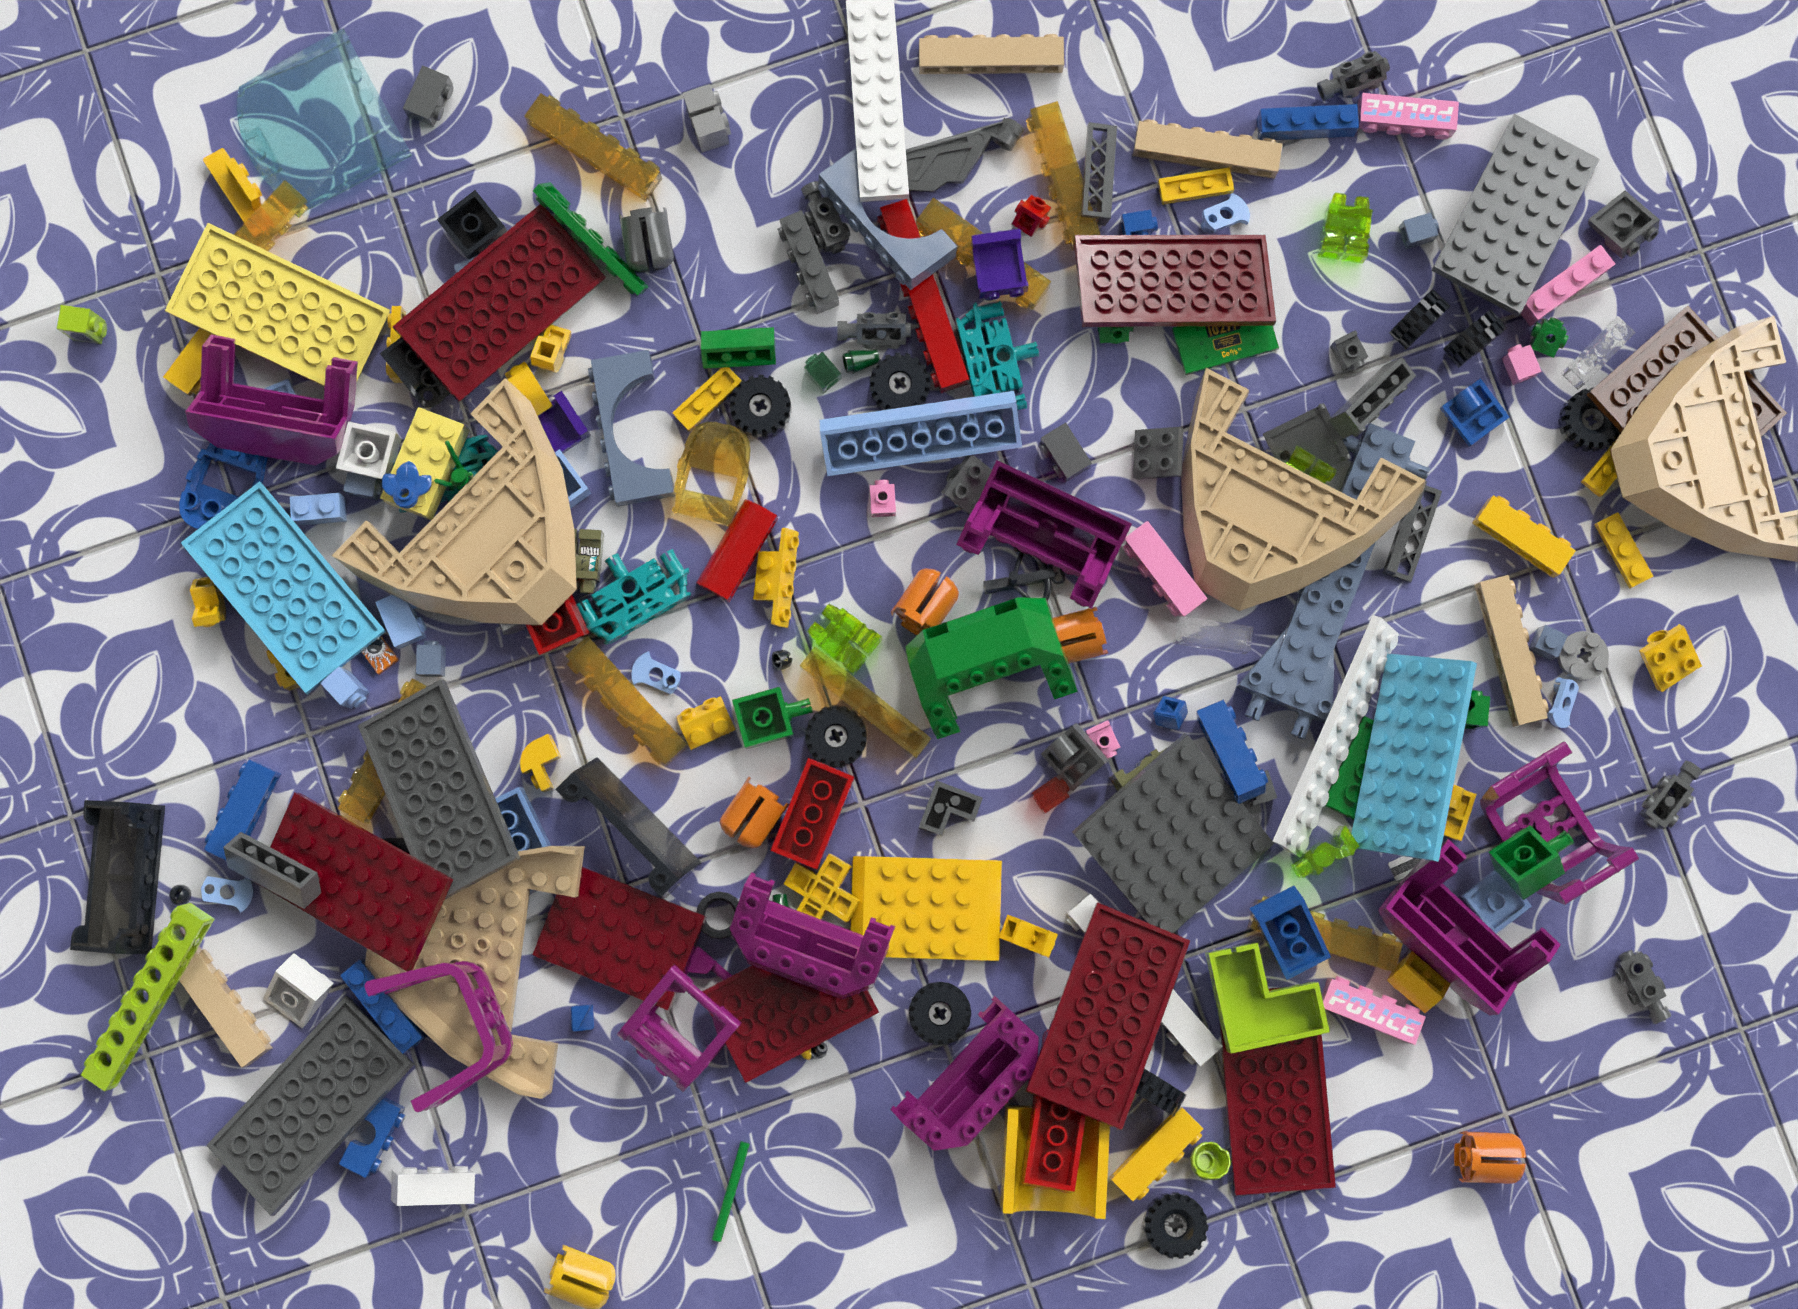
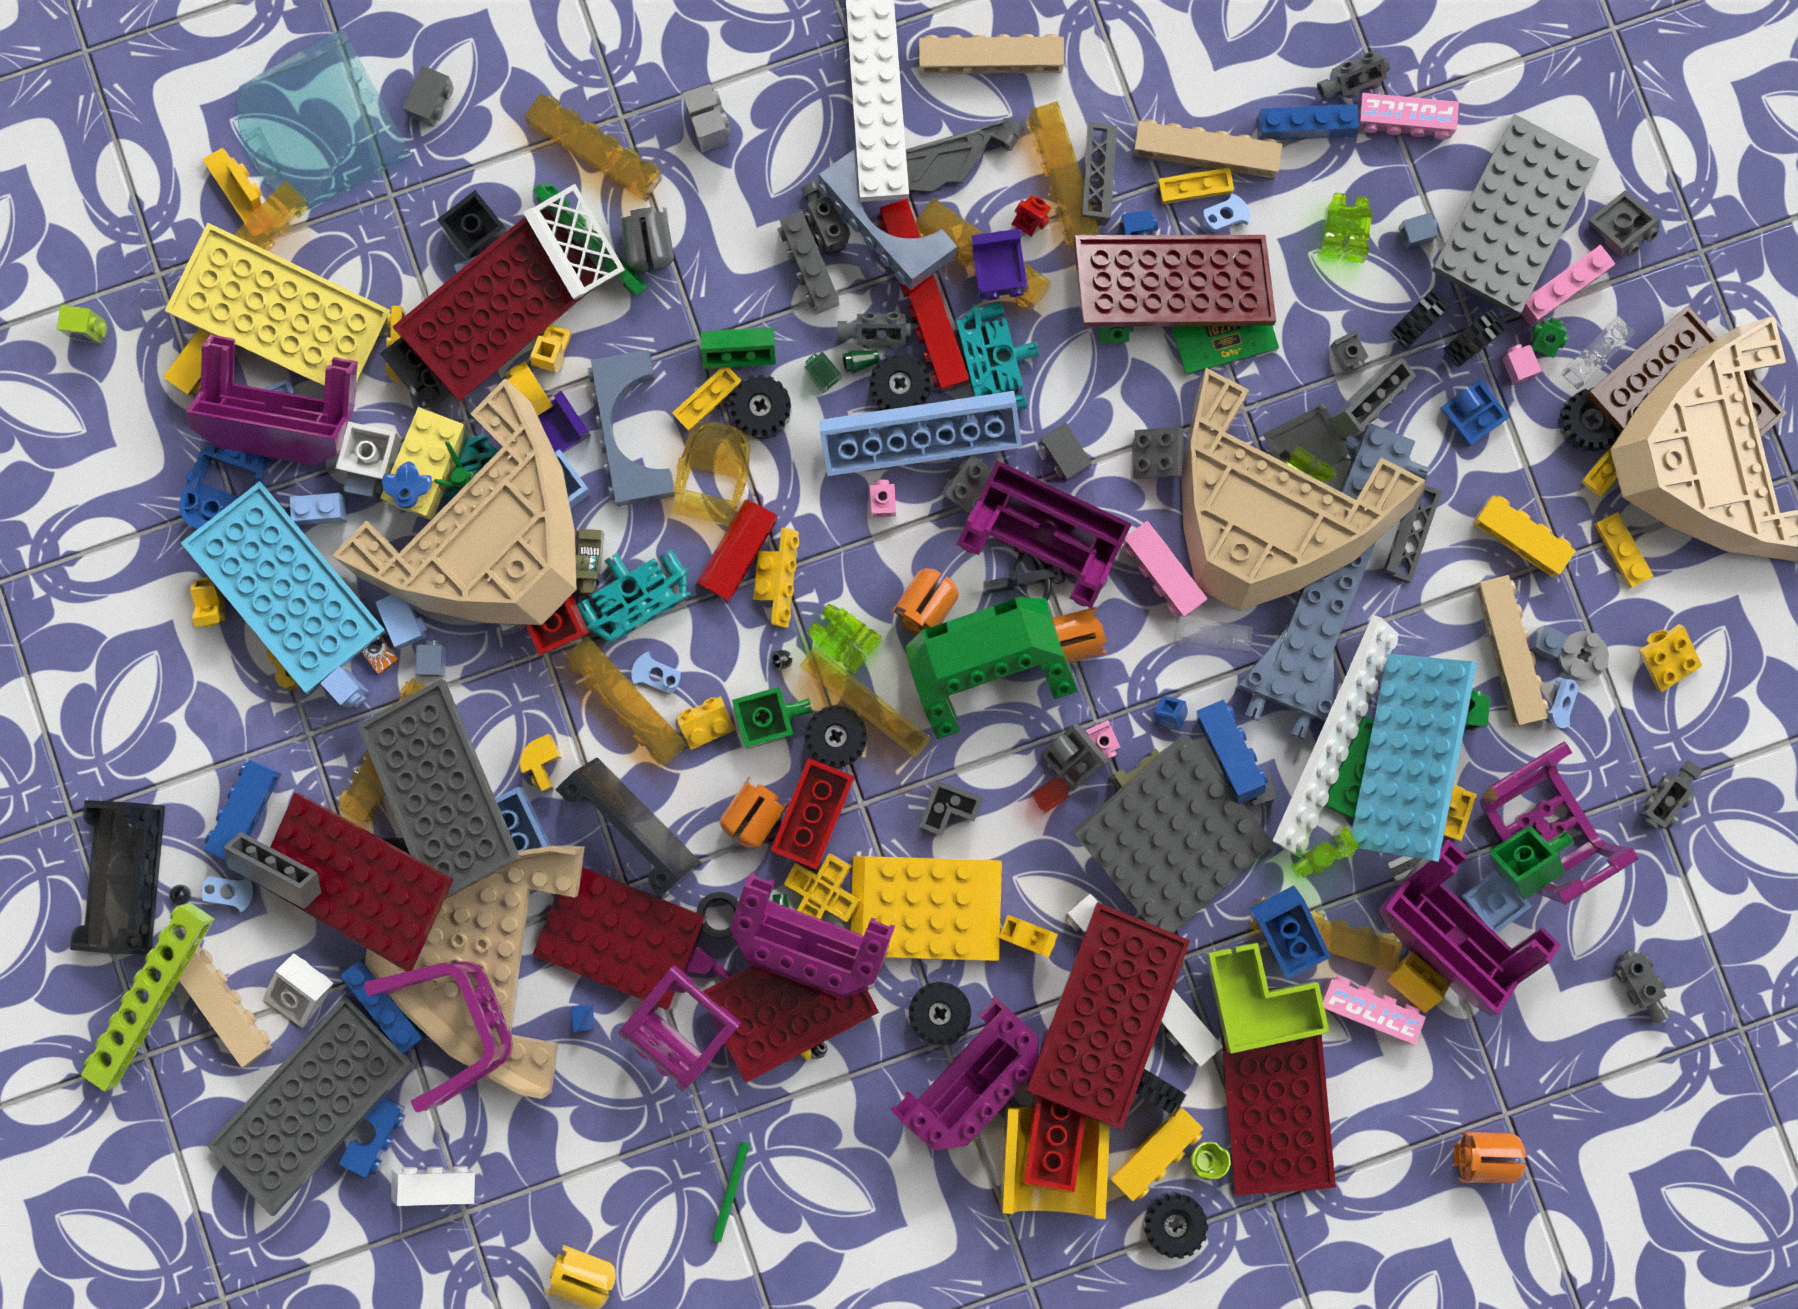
none -> white fence [523,184,625,300]

